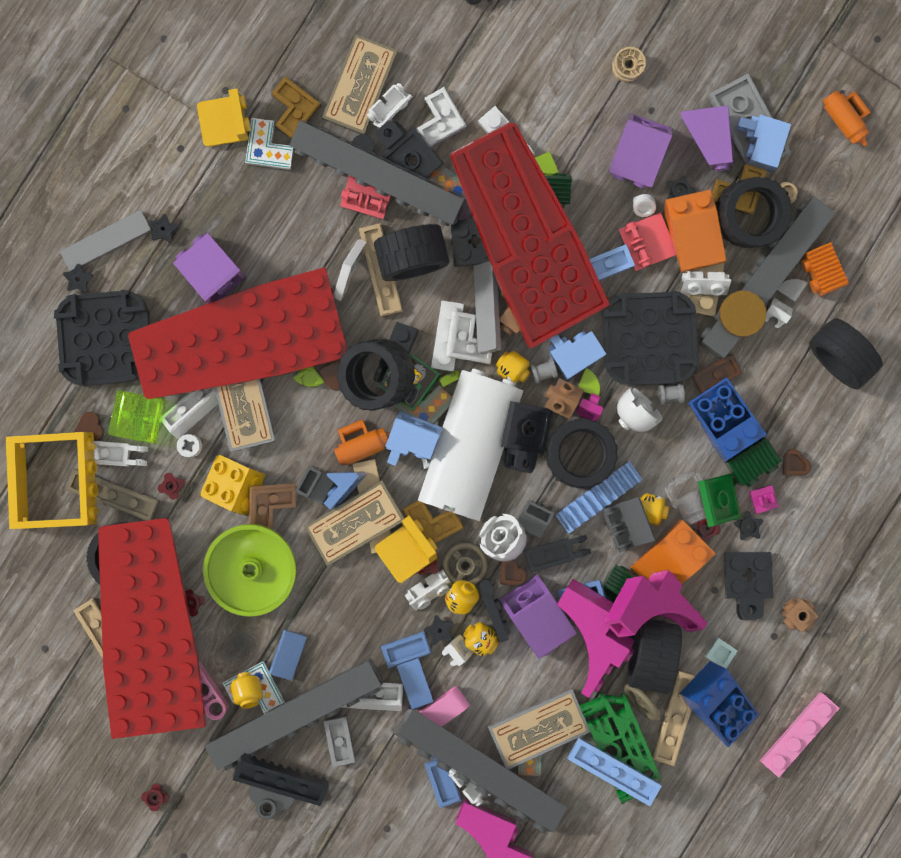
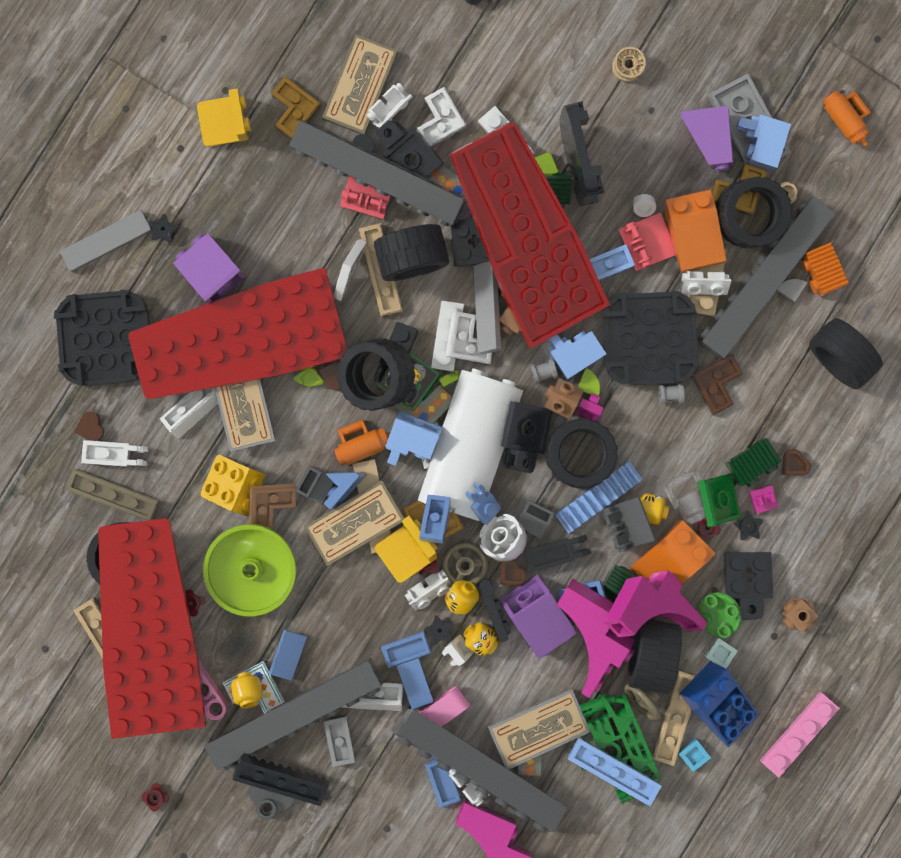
yellow window [6,432,99,529] -> none
black plate [63,264,93,293] -> none
clear neon green slope [108,390,165,444] -> none
dark red plate [158,473,185,500] -> none
white wheel [177,434,203,457] -> none
white tile [245,118,294,170] -> none
yellow head [496,351,531,384] -> none
medium lavender slope [609,113,672,188] -> none
white cylinder [617,387,662,432] -> none
black plate [667,176,696,199] -> none
blue slope [688,377,767,463] -> none
pearl gold tile [719,291,766,337] -> none
white tile [765,297,793,328] -> none
none -> medium blue slope [419,494,451,544]
none -> medium blue plate [466,483,502,525]
none -> black tile [559,101,604,207]
none -> medium azure tile [678,738,711,772]
none -> bright green dish [697,592,742,638]

